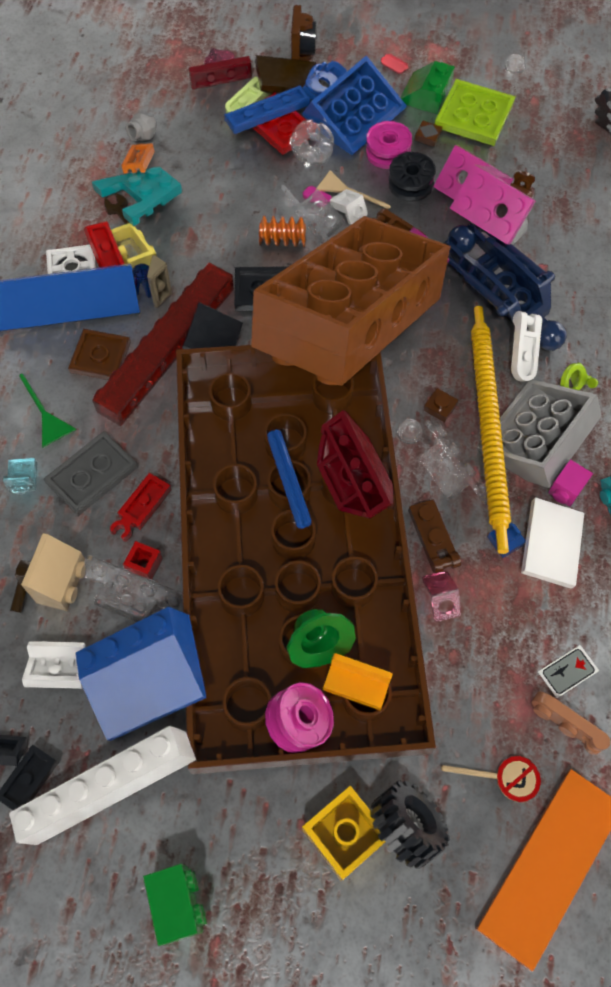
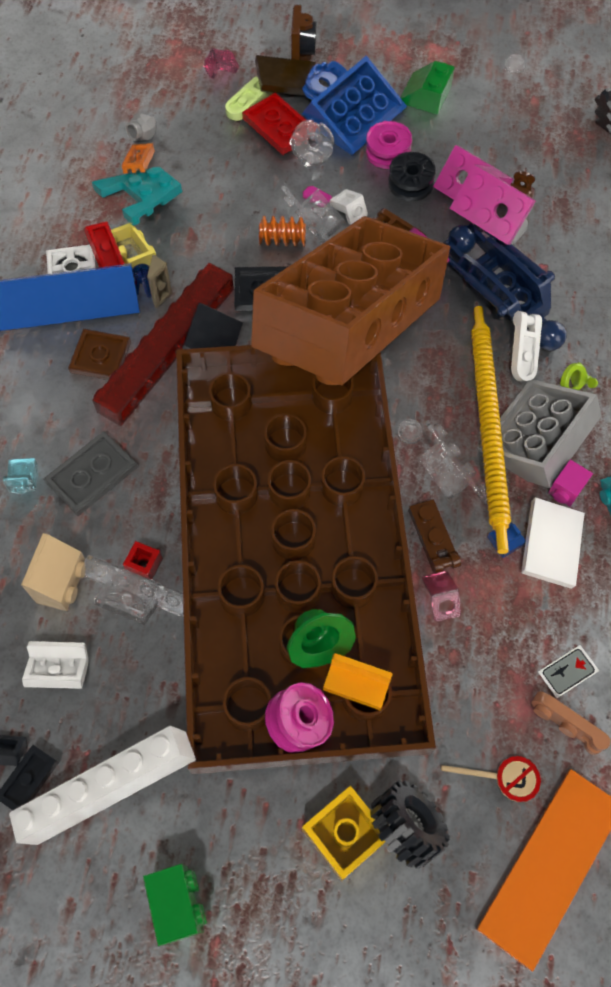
dark brown bar [10,560,31,613] -> none
green piece [19,374,77,448] -> none
slope [75,607,207,741] -> none
dark brown bar [104,193,129,224] -> none
red plate [110,473,172,542] -> none
dark red tile [188,56,252,90] -> none
blue tile [224,86,310,134] -> none
blue axle [267,430,311,529] -> none
tan piece [316,170,391,209] -> none
dark red wedge [317,410,393,519] -> none
coral piece [381,54,408,74] -> none
reddish brown tile [414,120,443,147] -> none
reddish brown plate [423,388,459,423] -> none
lime plate [435,79,516,146] -> none

